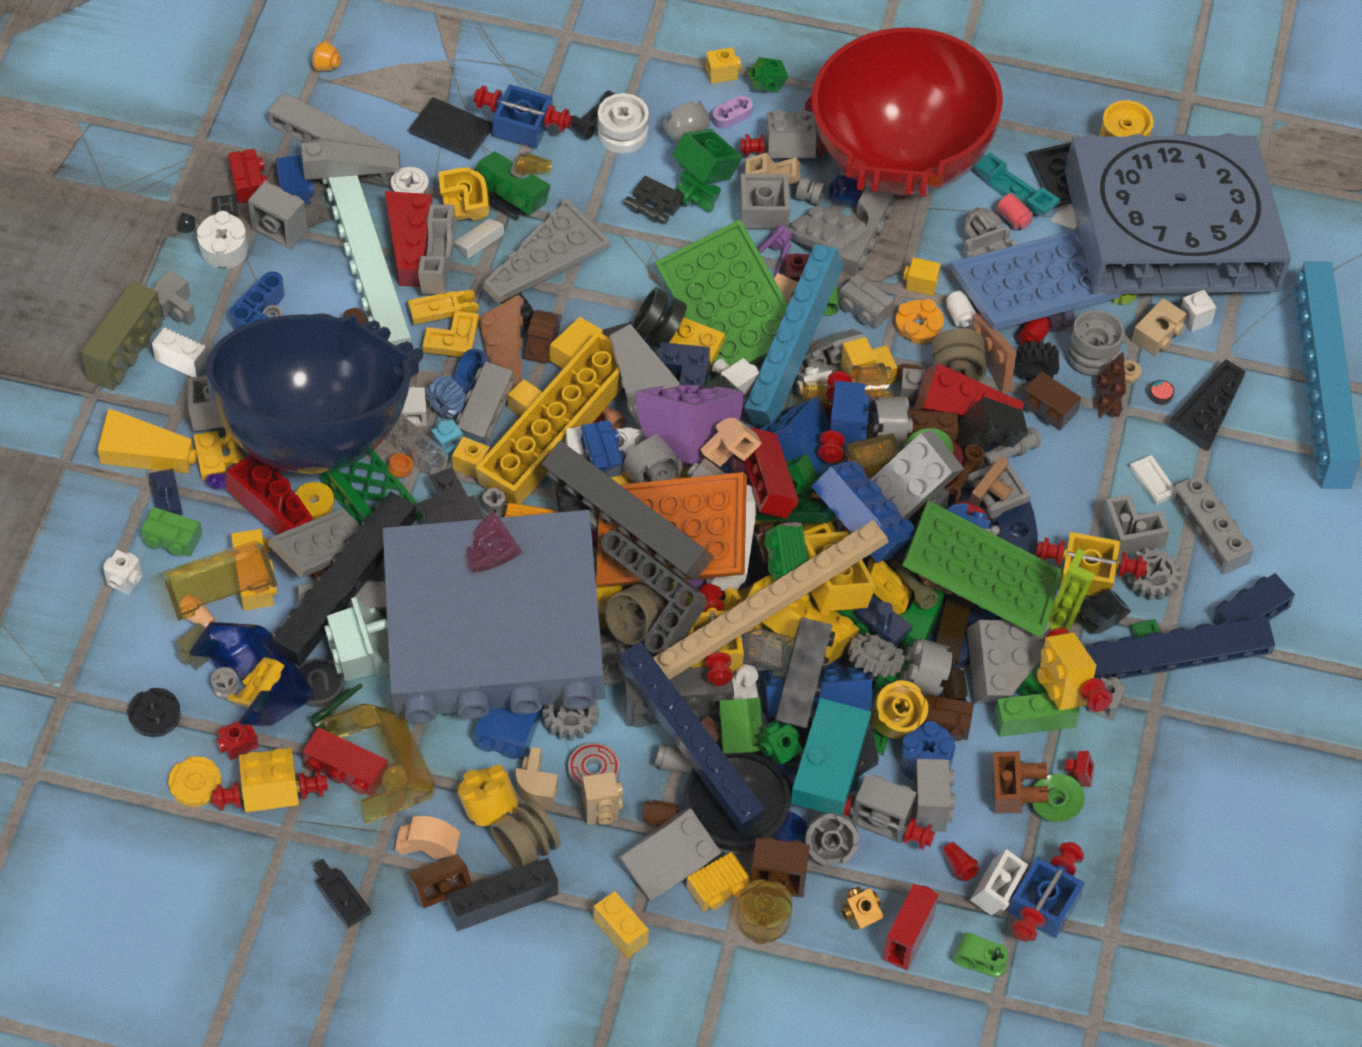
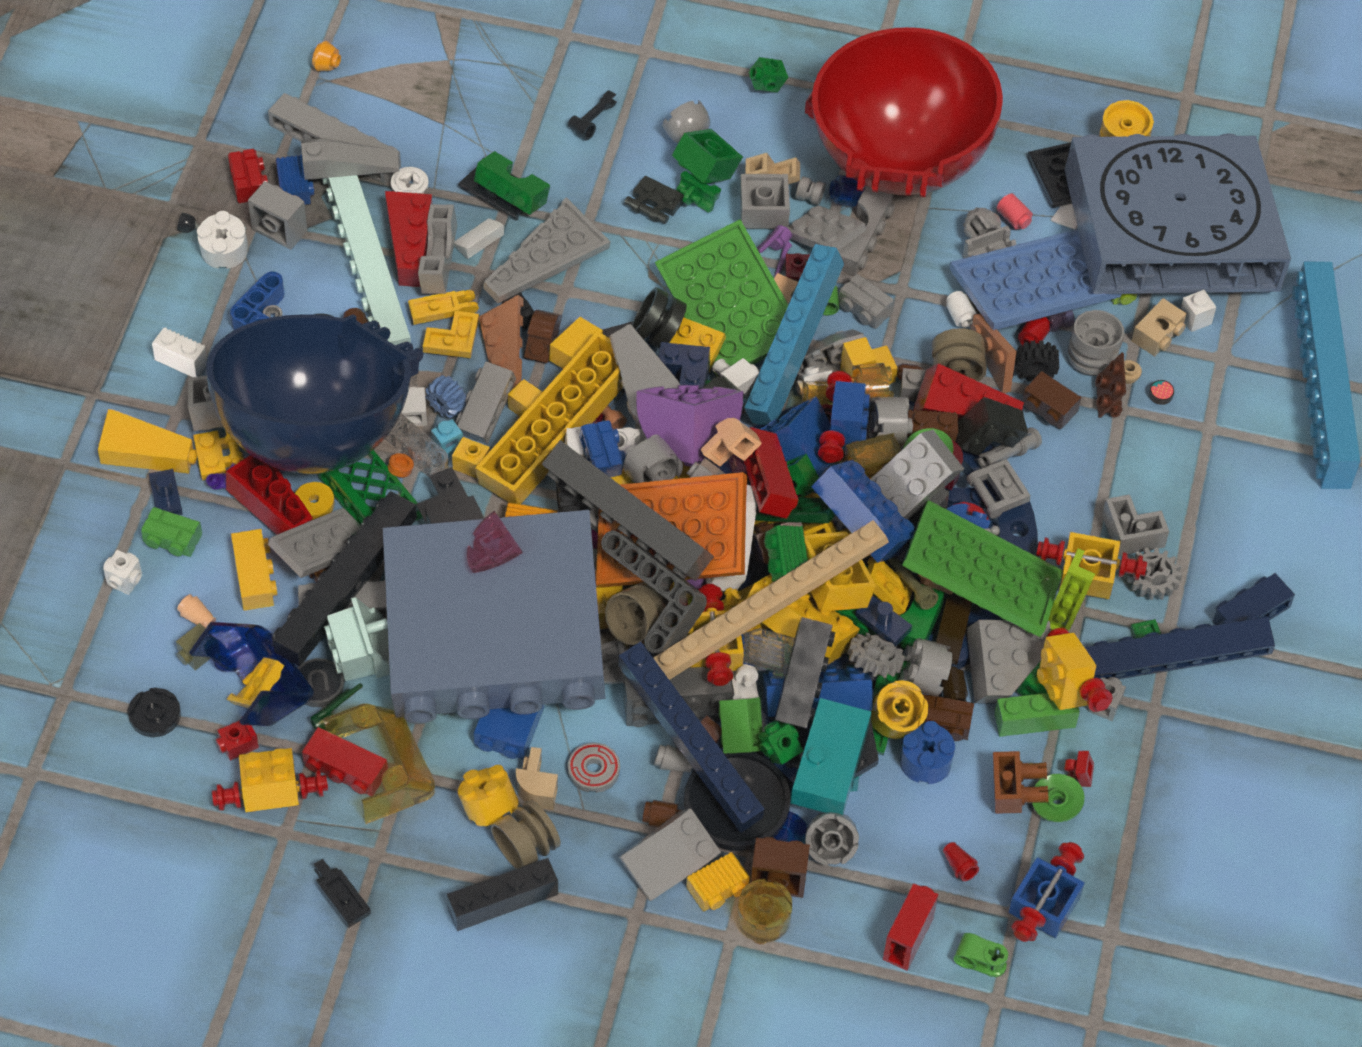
olive brick [81,281,163,391] -> none
light grey brick [154,269,195,326] -> none
clear yellow windscreen [159,541,278,621] -> none
yellow tile [168,756,222,807] -> none
light grey wheel [211,667,239,700] -> none
black tile [212,194,239,218] -> none
light nougat brick [395,816,460,860] -> none
reddish brown brick [407,854,472,909] -> none
black tile [409,97,493,159] -> none
yellow brick [439,167,490,222] -> none
blue cap [453,348,491,395] -> none
blue brick [473,84,572,148] -> none
light grey bush [483,488,506,519] -> none
clear yellow cone [517,152,552,175] -> none
light grey gear [542,700,599,741] -> none
tan brick [582,772,623,825] -> none
yellow brick [593,891,649,959] -> none
white wheel [597,93,649,154] -> none
yellow brick [706,47,741,84] -> none
lavender beam [713,96,753,129] -> none
light grey brick [740,110,827,158] -> none
pearl gold brick [839,886,884,930] -> none
light grey brick [844,774,936,850] -> none
light orange plate [895,299,944,344] -> none
yellow brick [903,257,941,296] -> none
light grey brick [912,759,955,832] -> none
reddish brown brick [945,444,985,505] -> none
medium nougat tile [969,456,1013,507] -> none
white brick [970,849,1028,916] -> none
teal slope [974,152,1060,215] -> none
black brick [1078,588,1131,634] -> none
white tile [1129,455,1174,505] -> none
black wing [1169,359,1246,451] -> none
light grey brick [1171,474,1253,575] -> none

